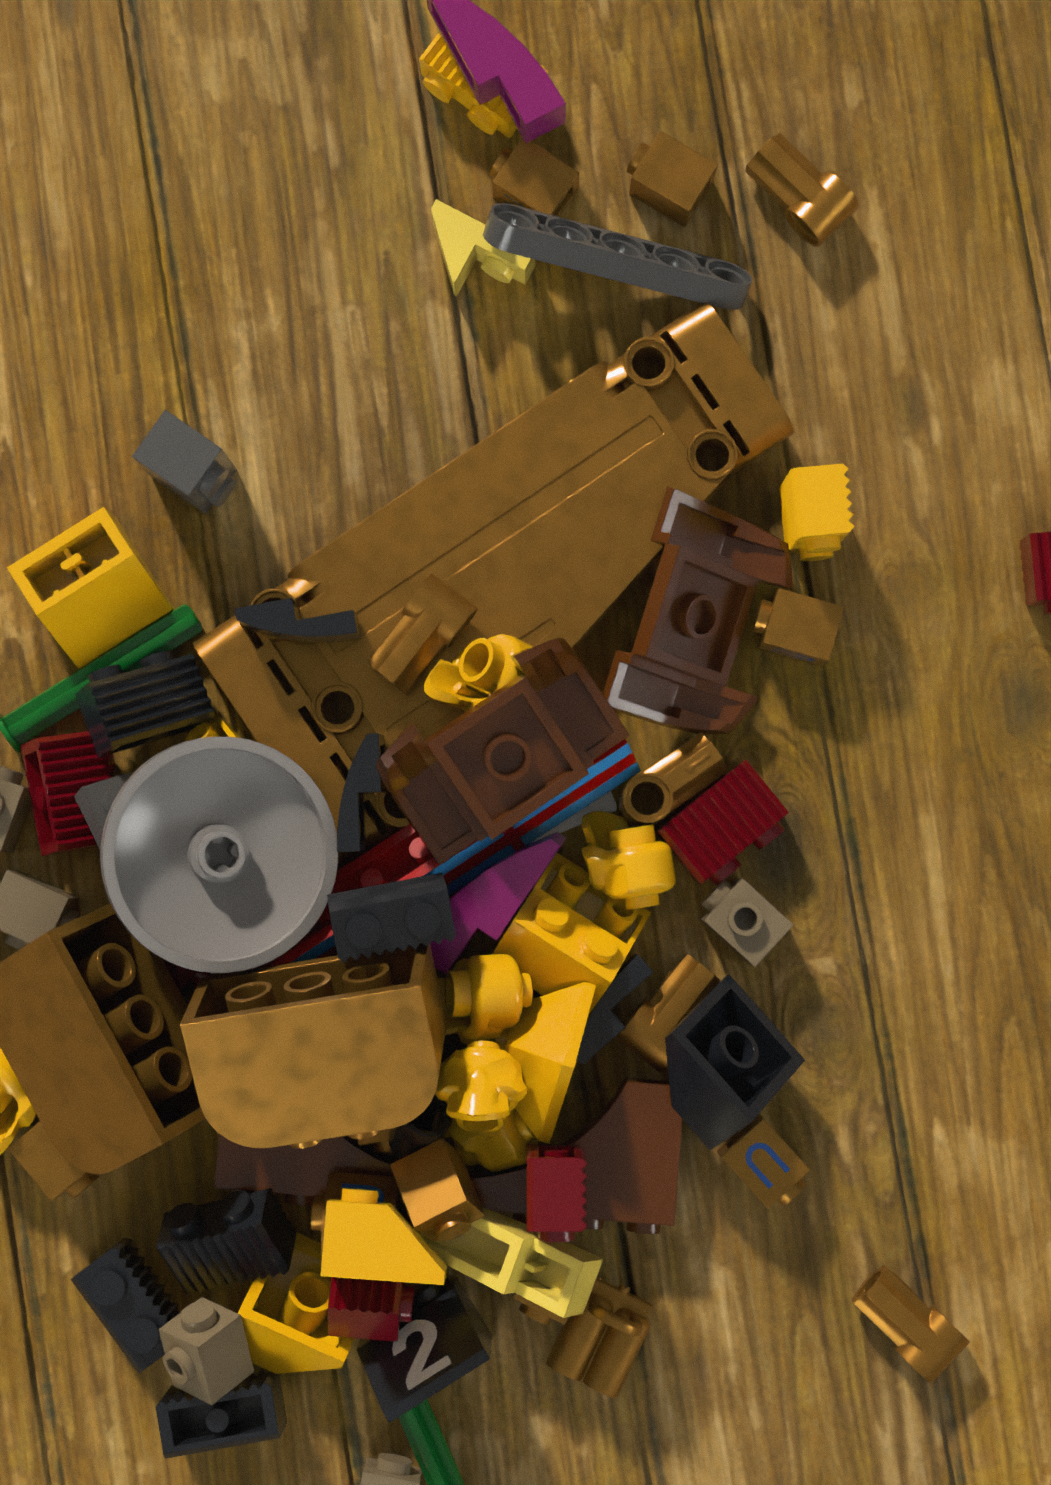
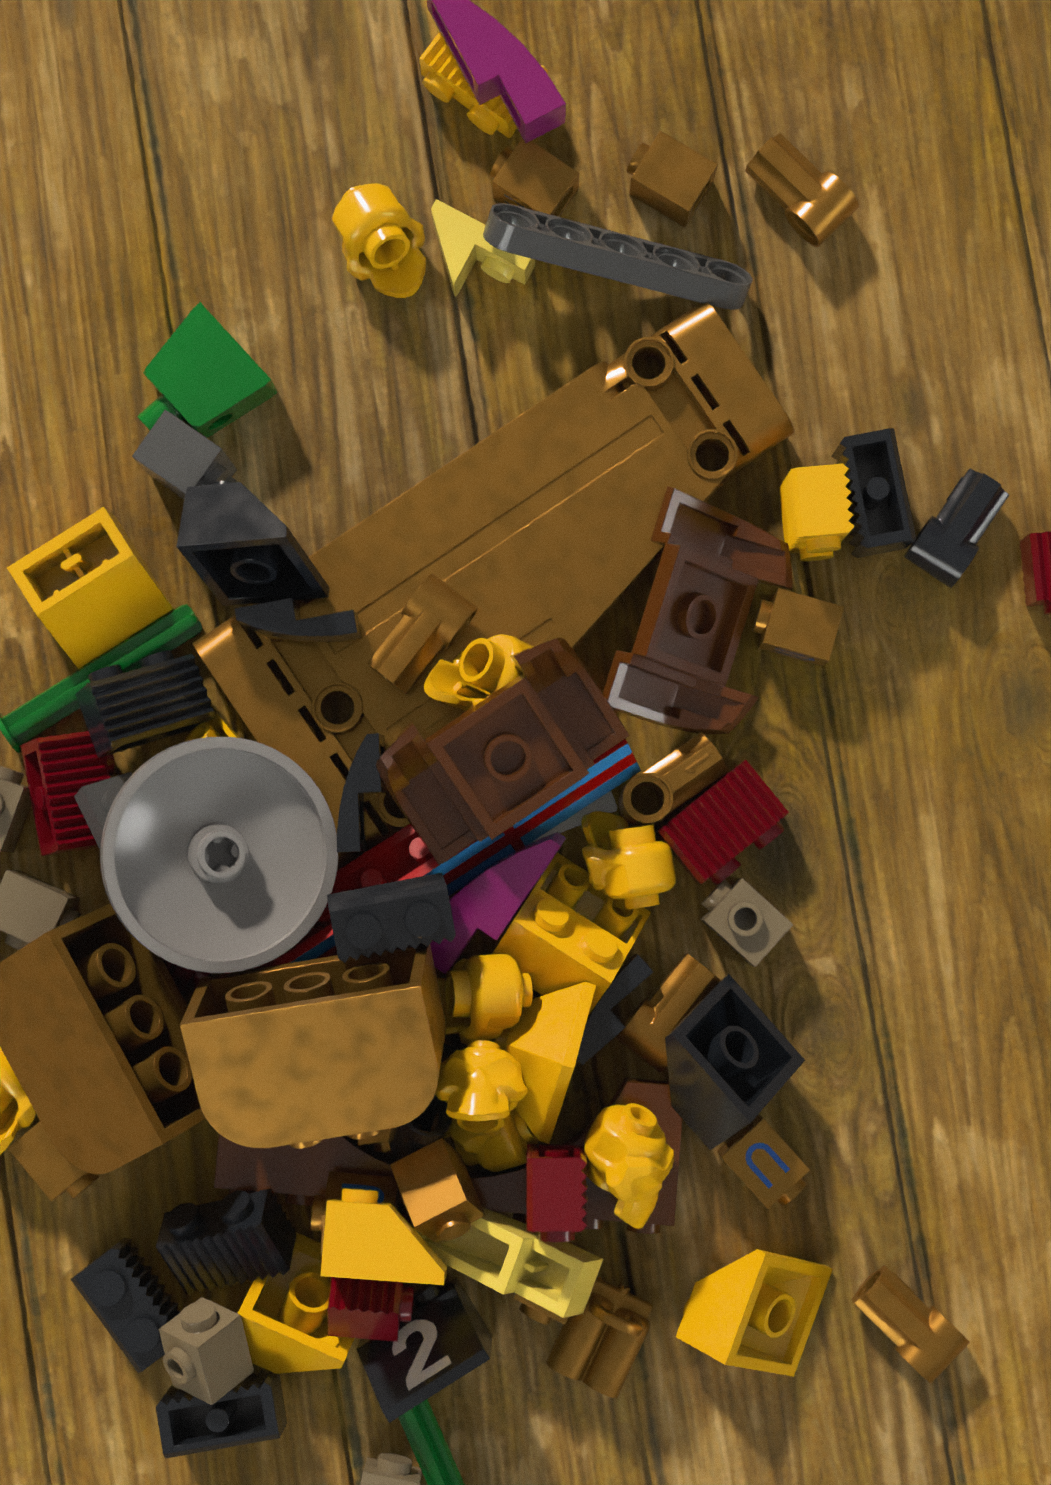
none -> green torso [137,302,278,438]
none -> black slope [176,481,330,606]
none -> yellow head [332,183,426,298]
none -> yellow head [584,1103,674,1229]
none -> yellow slope [675,1249,833,1377]
none -> black brick [831,428,917,558]
none -> black piece [904,469,1009,588]

